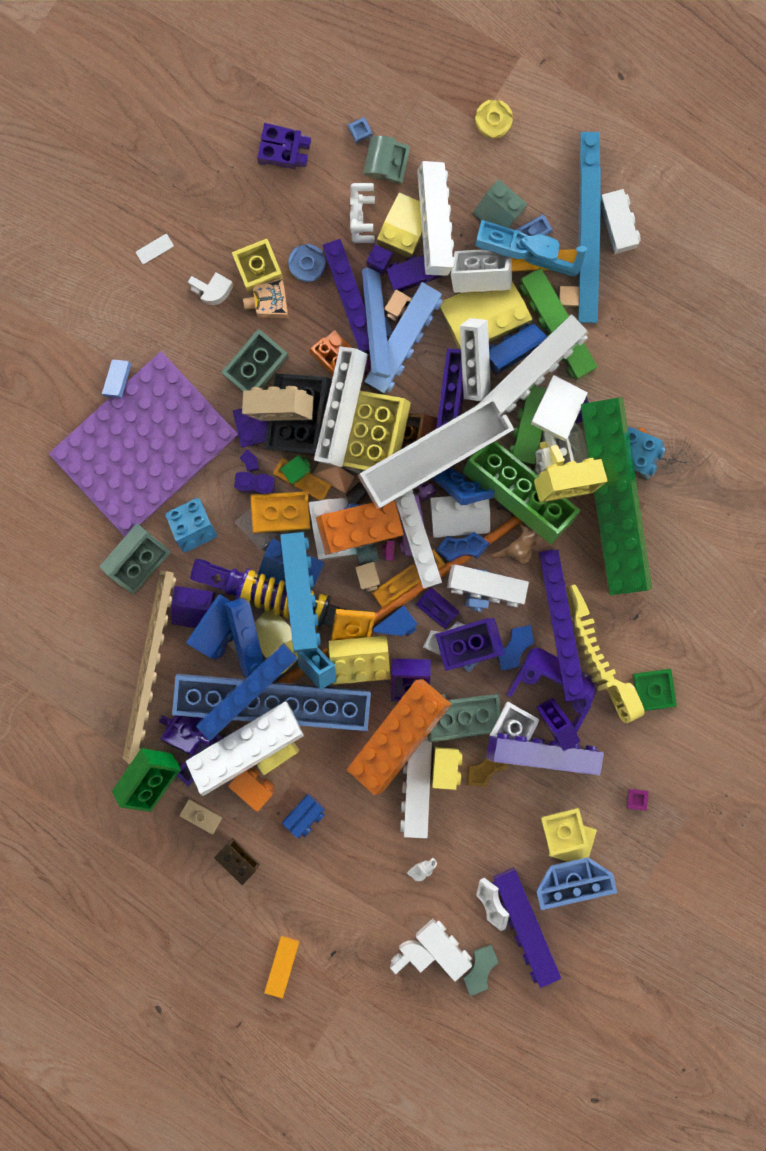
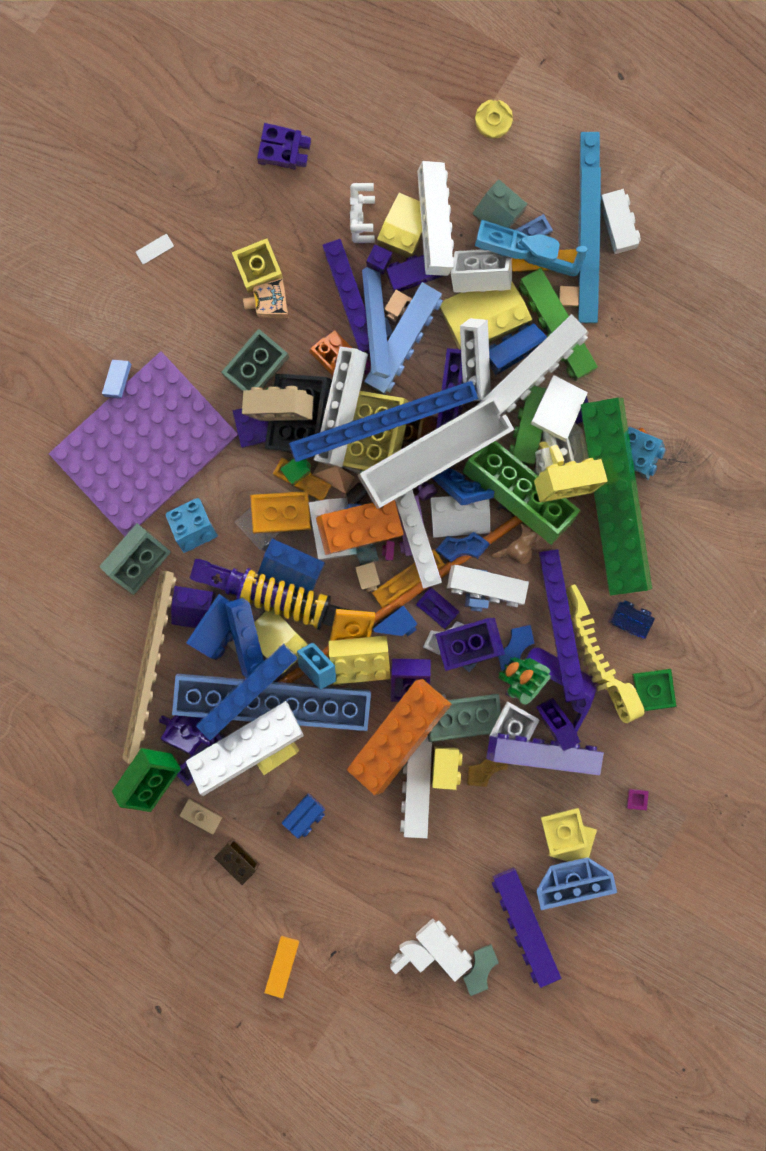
white brick [188,272,234,305] -> none
orange brick [228,767,276,812] -> none
dark purple brick [234,472,276,494] -> none
dark purple piece [240,449,260,472] -> none
dark azure brick [280,532,321,653] -> none
medium blue tile [288,244,326,283] -> none
medium blue tile [348,117,373,143] -> none
sand green brick [363,136,410,184] -> none
white piece [407,858,437,881] -> none
white tile [476,878,509,931] -> none
none -> blue plate [289,381,478,462]
none -> green piece [498,657,551,704]
none -> clear blue brick [608,600,655,639]

